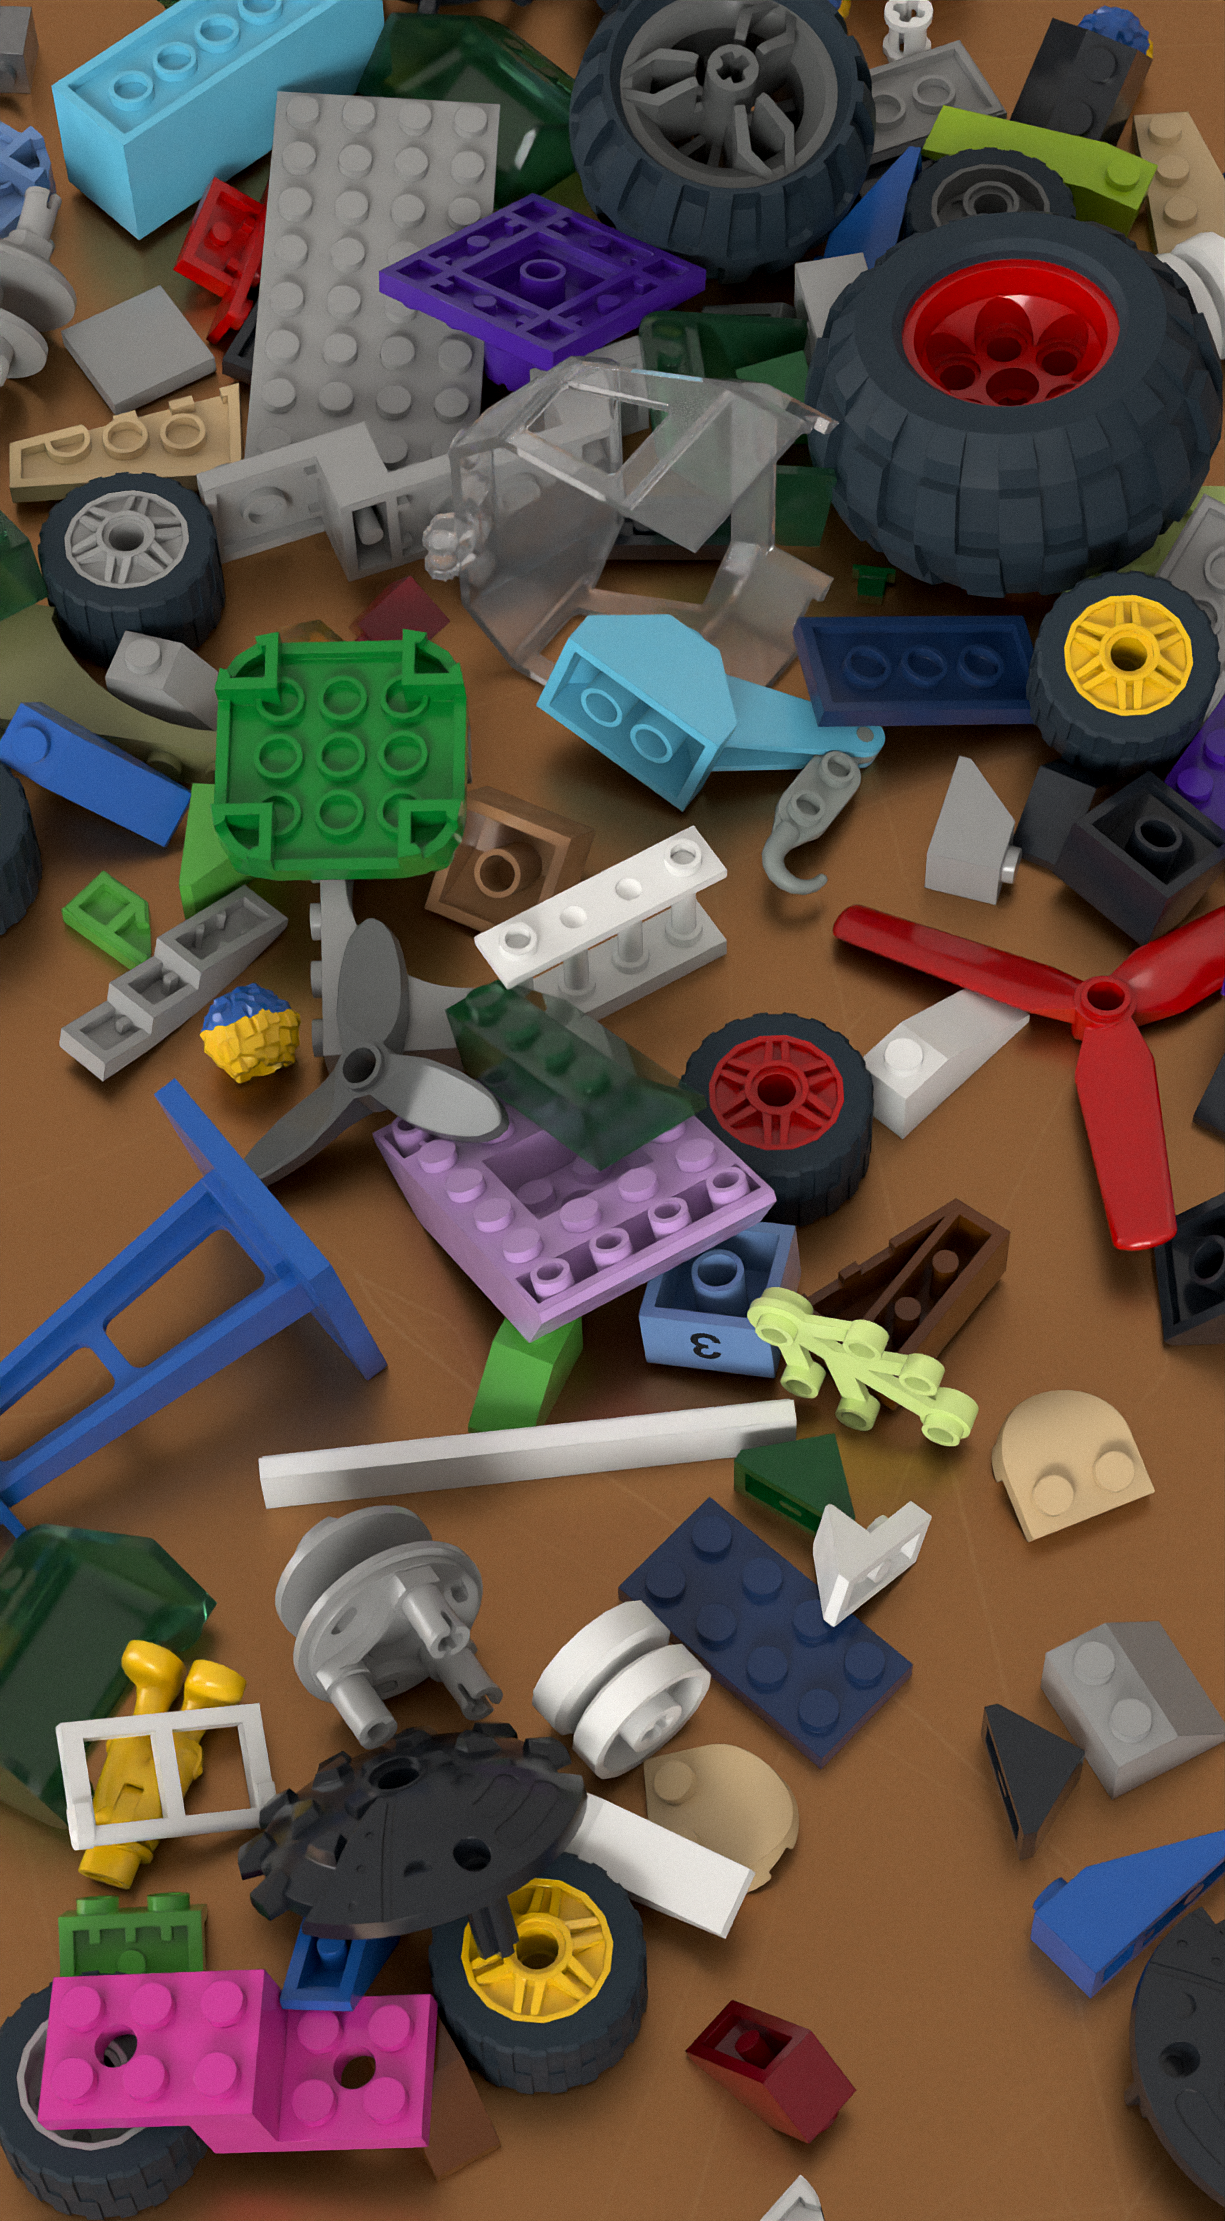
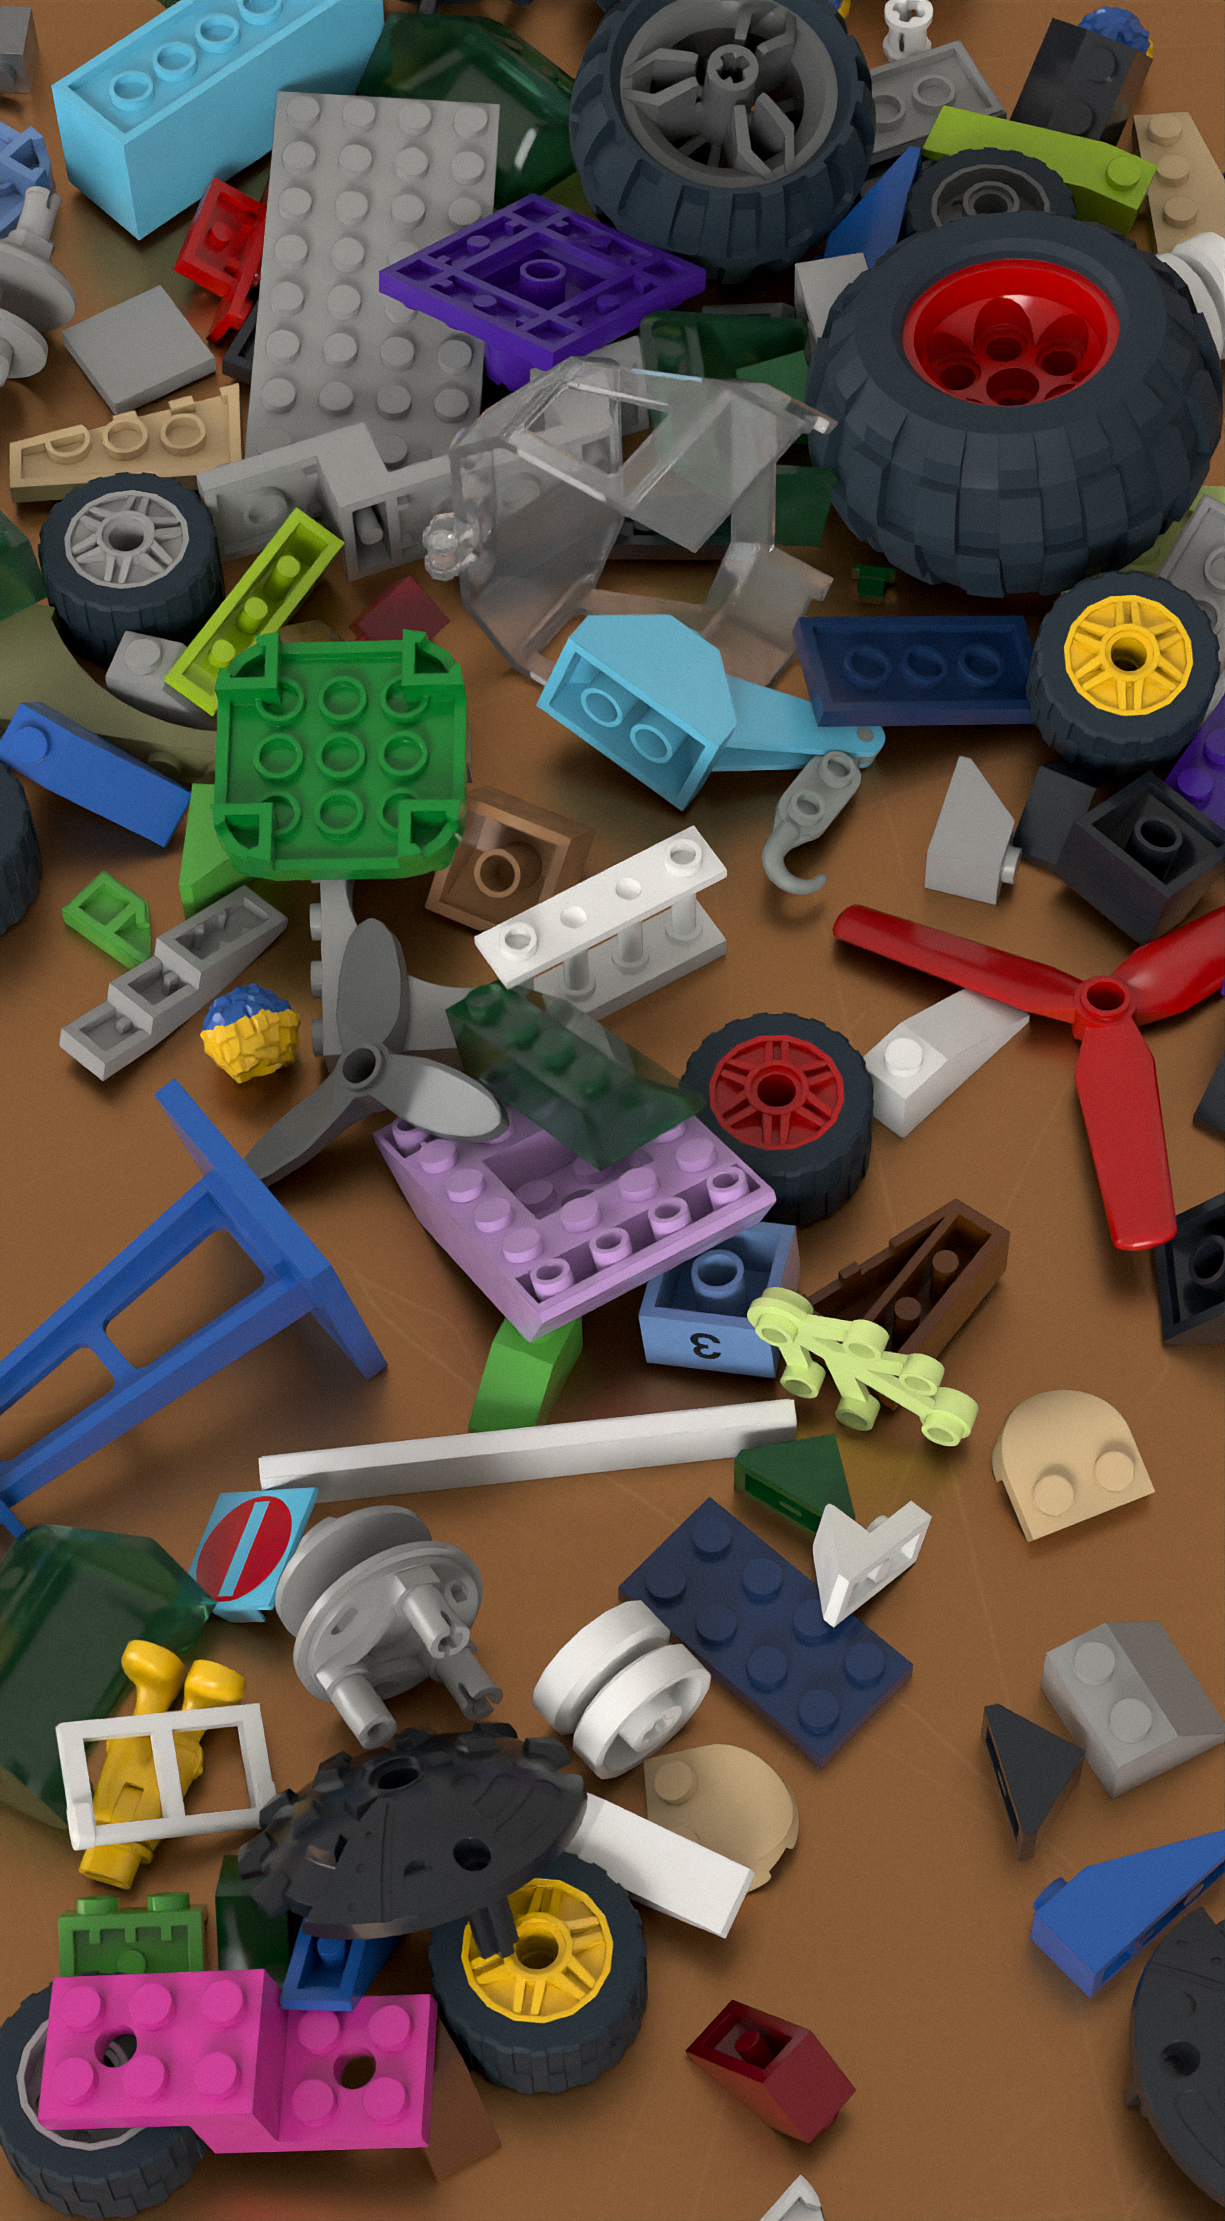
none -> lime slope [163,507,344,716]
none -> piece [173,1487,319,1623]
none -> dark green slope [215,1855,294,1990]

